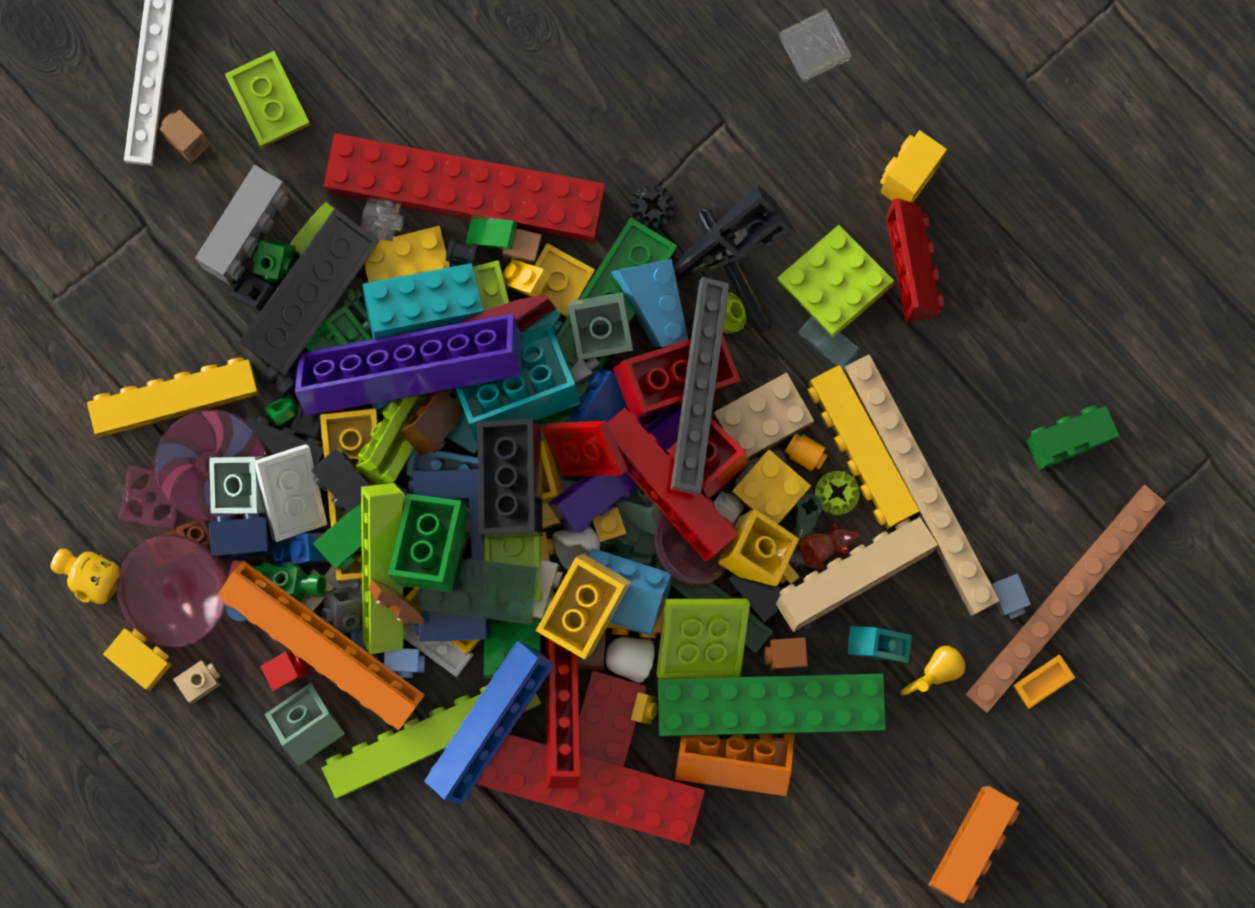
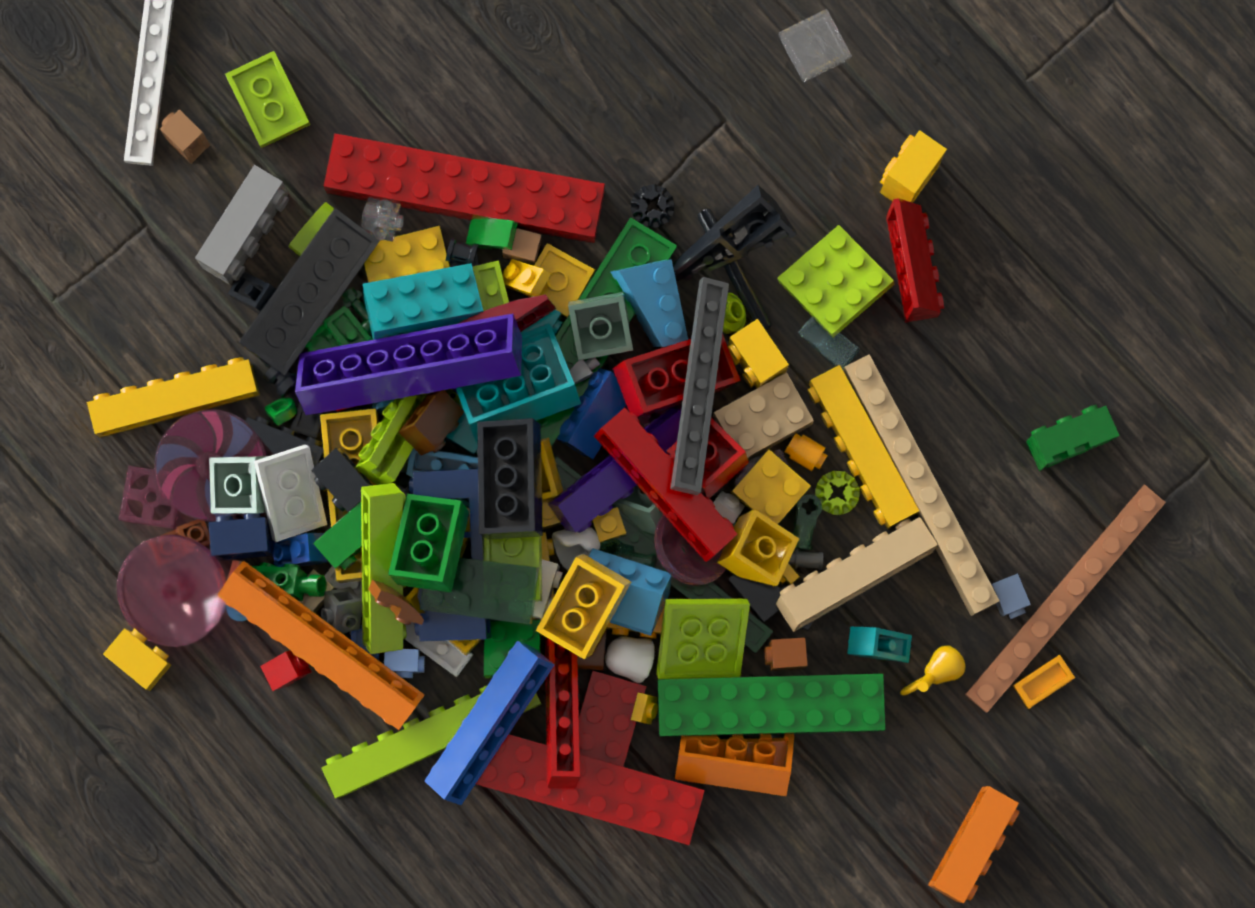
yellow piece [50,549,122,604] -> none
tan brick [173,660,221,704] -> none
green brick [253,239,296,283] -> none
sand green slope [265,683,345,766] -> none
red plate [541,421,628,476] -> none
clear red animal [798,523,860,569] -> none
none -> yellow brick [728,319,789,389]

